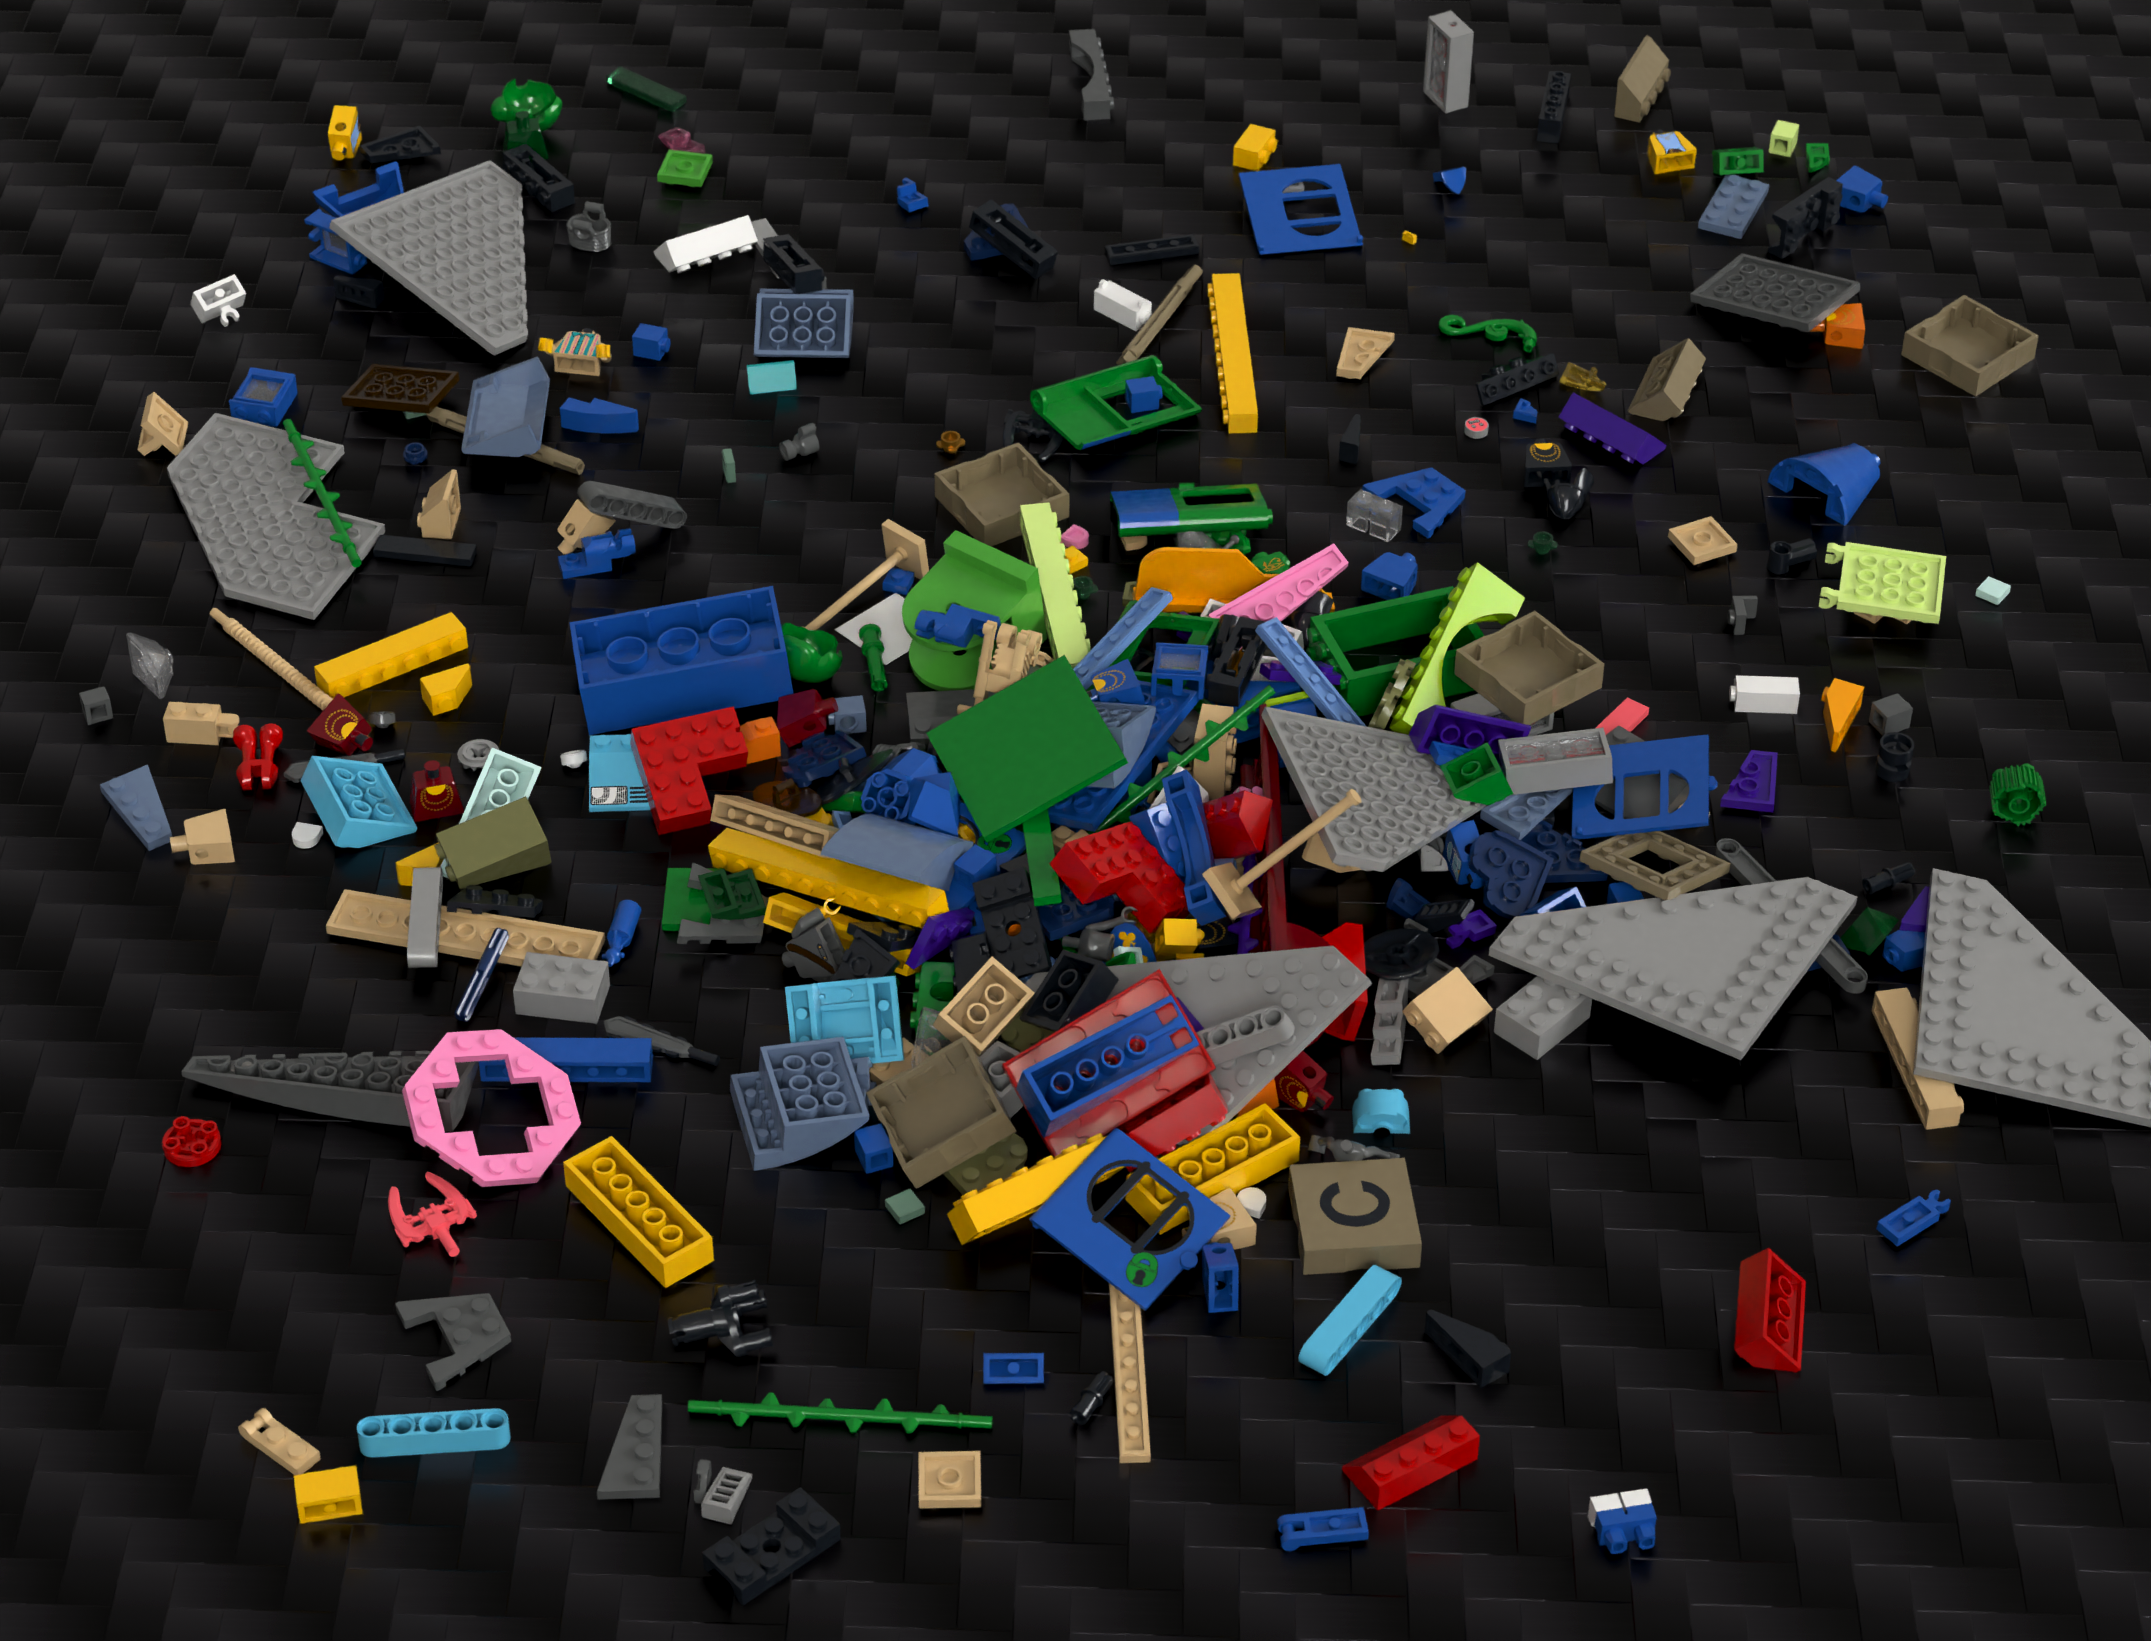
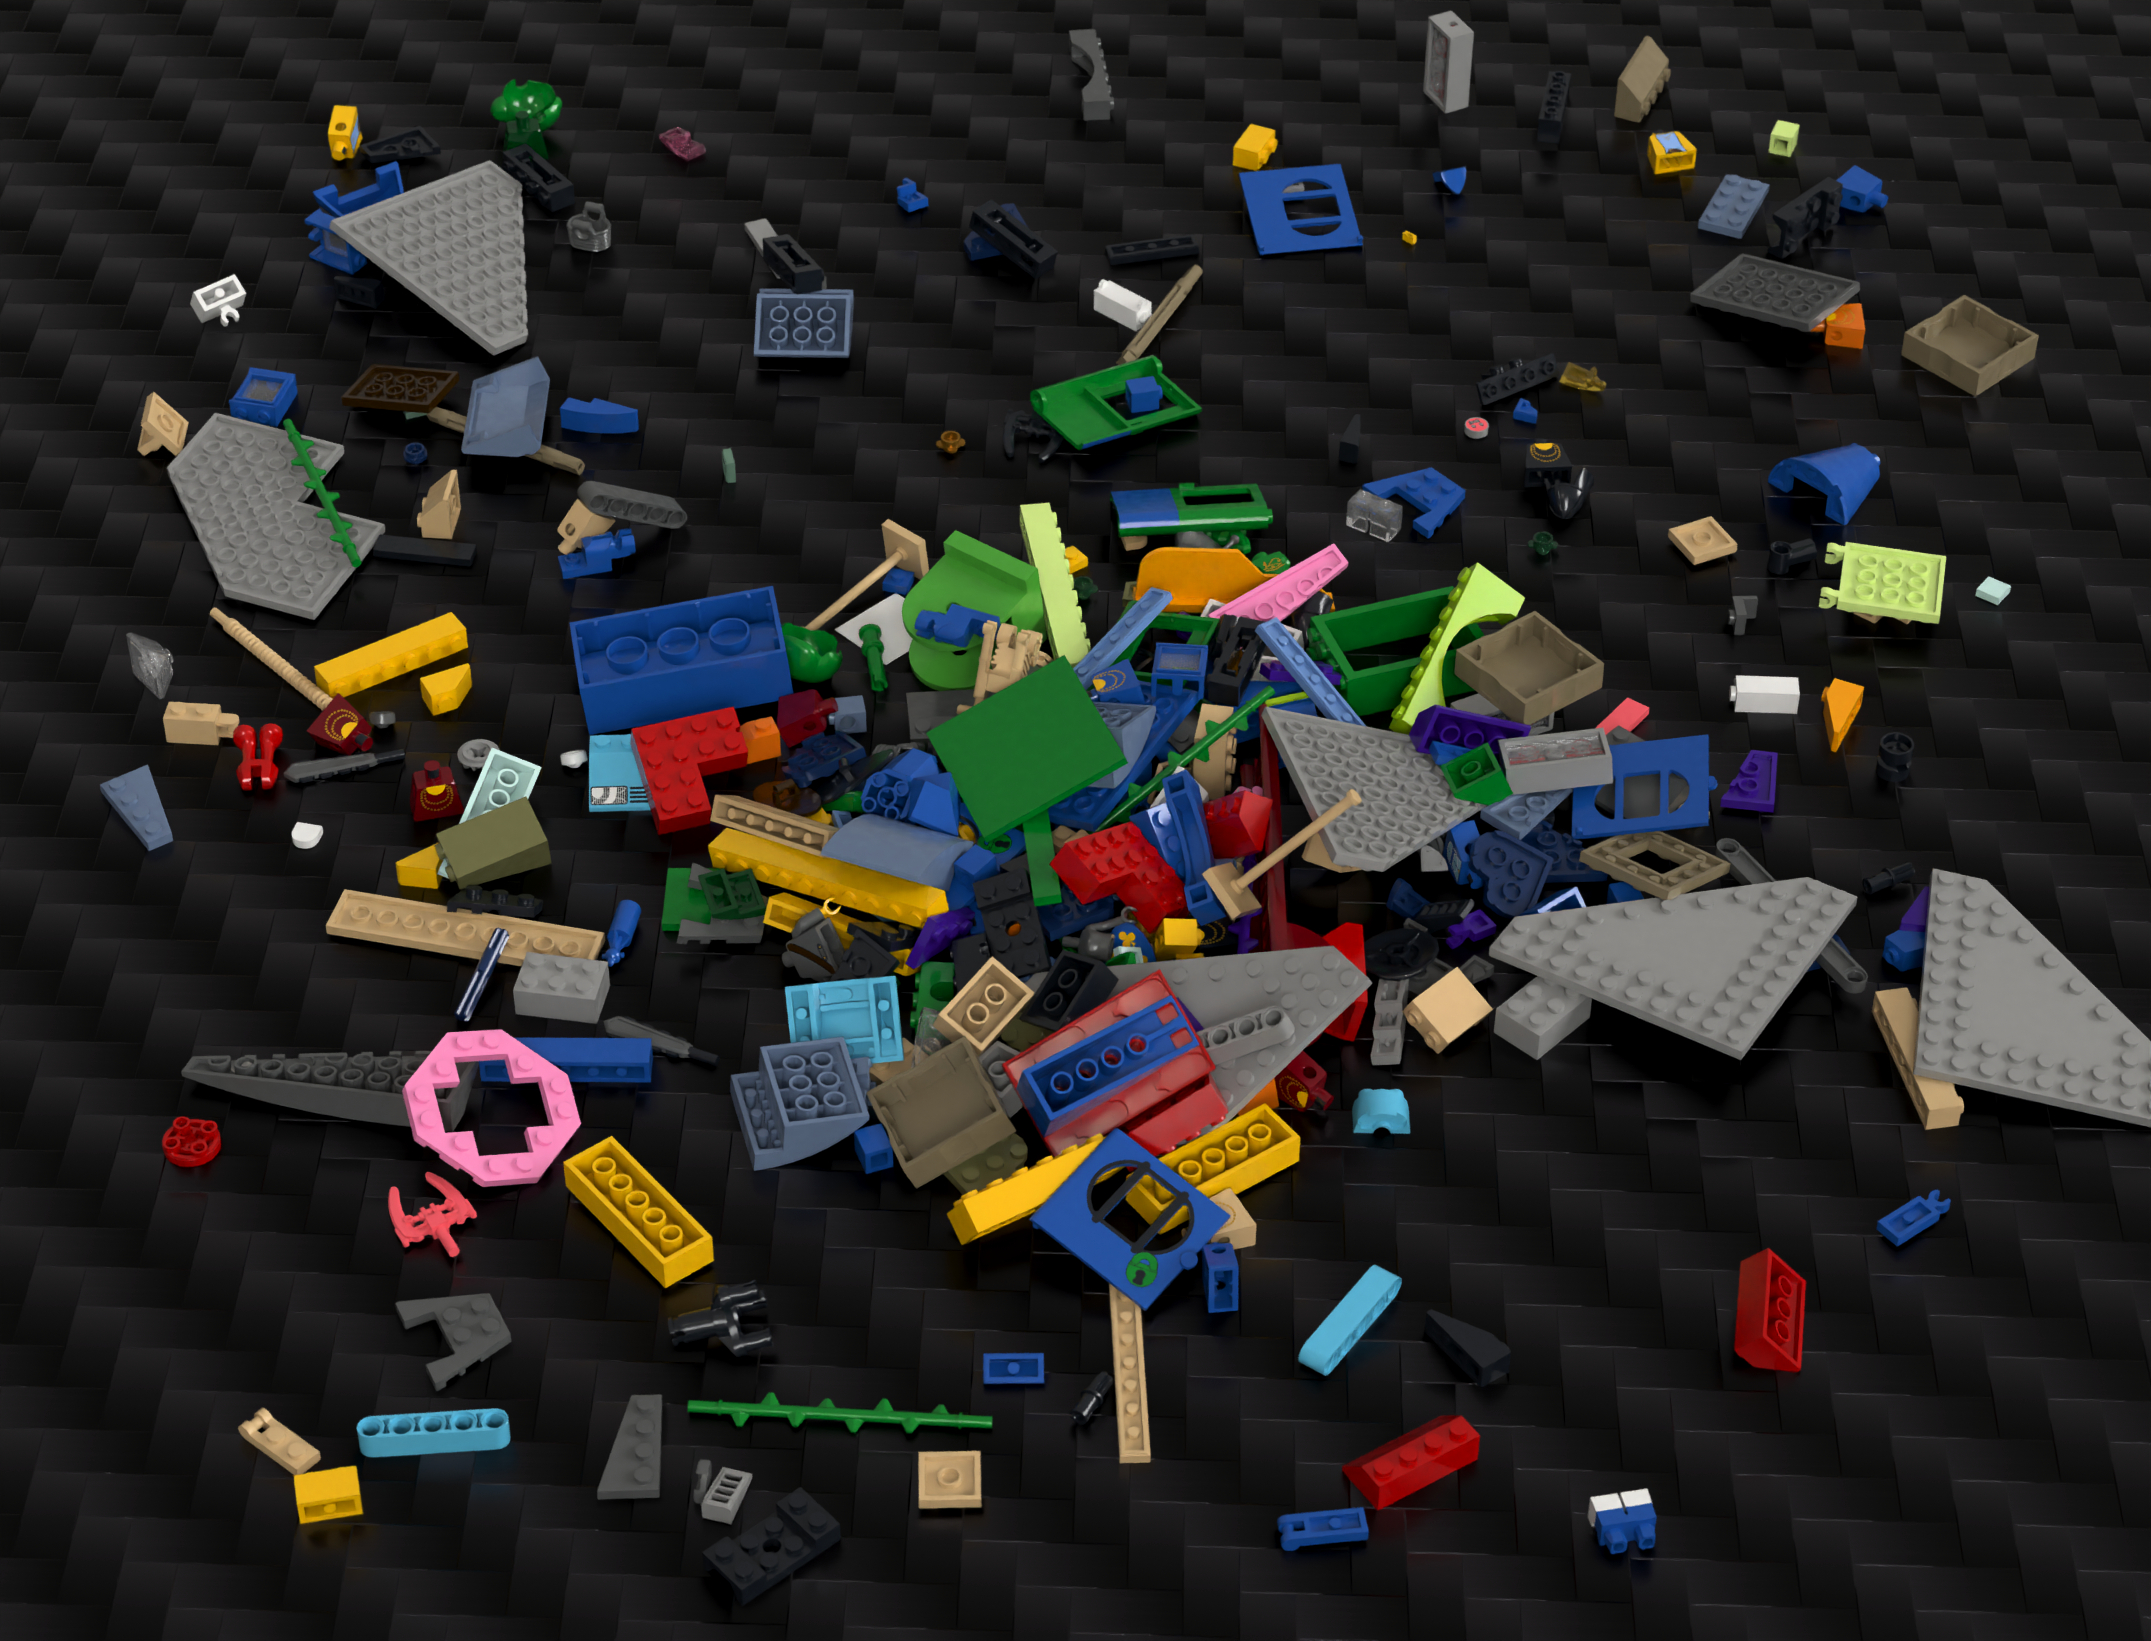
dark grey plate [79,686,113,725] -> none
tan torso [170,809,235,865] -> none
medium azure slope [301,756,417,848] -> none
light grey beam [407,867,443,968] -> none
tan torso [538,328,612,376] -> none
clear green tile [606,66,687,112] -> none
blue brick [632,323,670,361] -> none
white slope [653,215,758,273] -> none
bright green plate [657,150,713,187] -> none
teal slope [747,360,797,394] -> none
dark grey piece [779,423,819,461] -> none
sand green tile [885,1189,925,1224] -> none
dark tan tile [934,442,1069,546] -> none
bright pink tile [1060,524,1089,549] -> none
yellow brick [1207,273,1258,434] -> none
white tile [1237,1187,1266,1219] -> none
dark tan tile [1288,1158,1422,1275] -> none
dark grey piece [1308,1135,1400,1162] -> none
tan wing [1337,327,1395,379] -> none
blue torso [1361,552,1418,600] -> none
olive plate [1368,659,1416,730] -> none
green plant [1438,315,1537,353] -> none
dark purple slope [1558,393,1667,464] -> none
dark tan slope [1628,338,1706,421] -> none
green brick [1713,147,1764,175] -> none
green slope [1805,143,1830,172] -> none
dark green slope [1840,907,1899,956] -> none
dark grey brick [1869,693,1913,736] -> none
green brick [1989,763,2046,826] -> none

